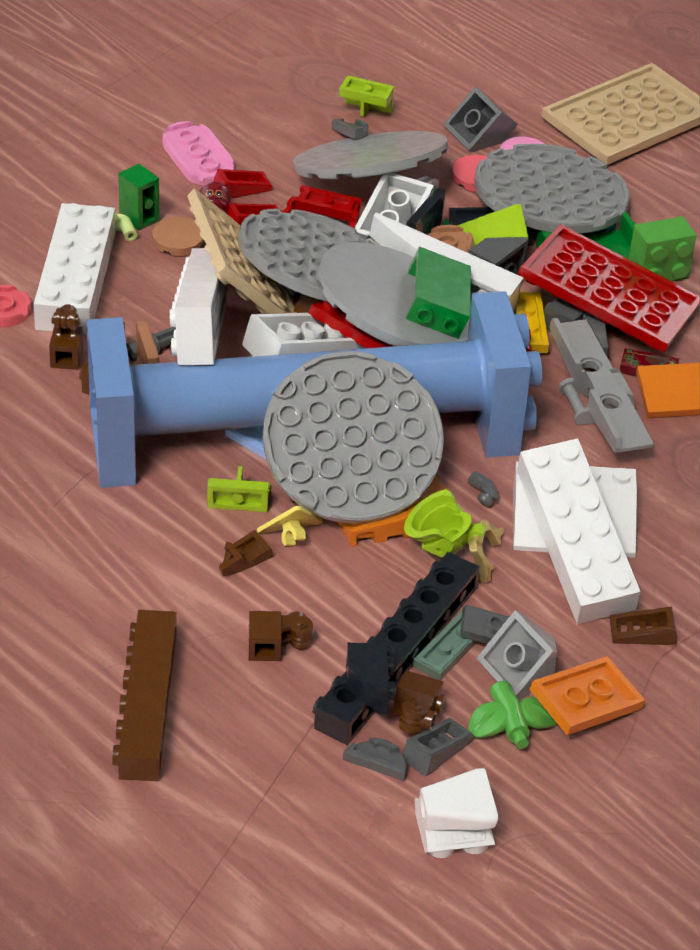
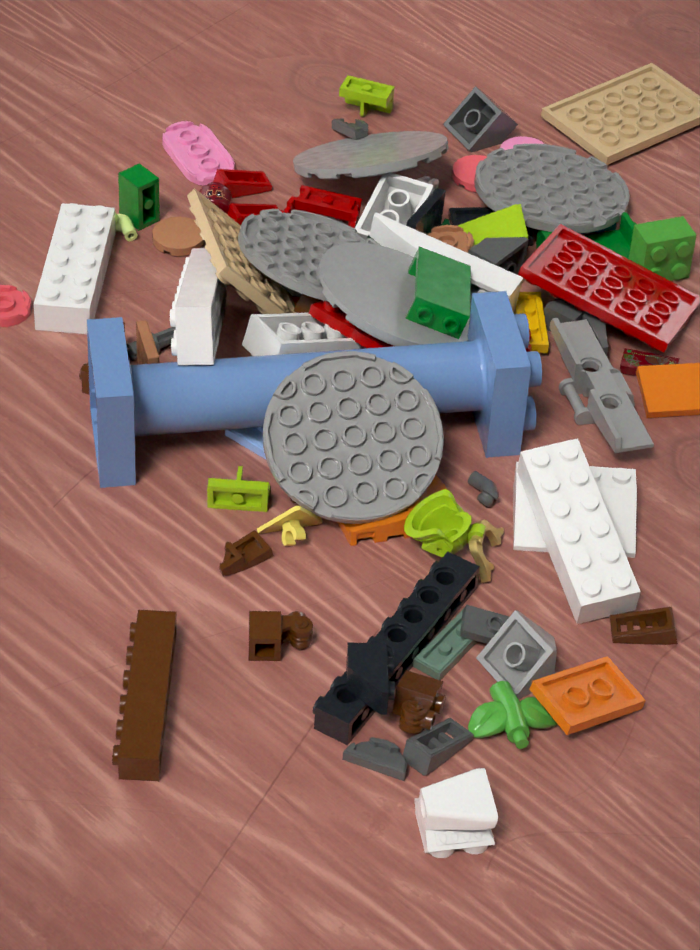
reddish brown brick [49,304,83,370] -> none

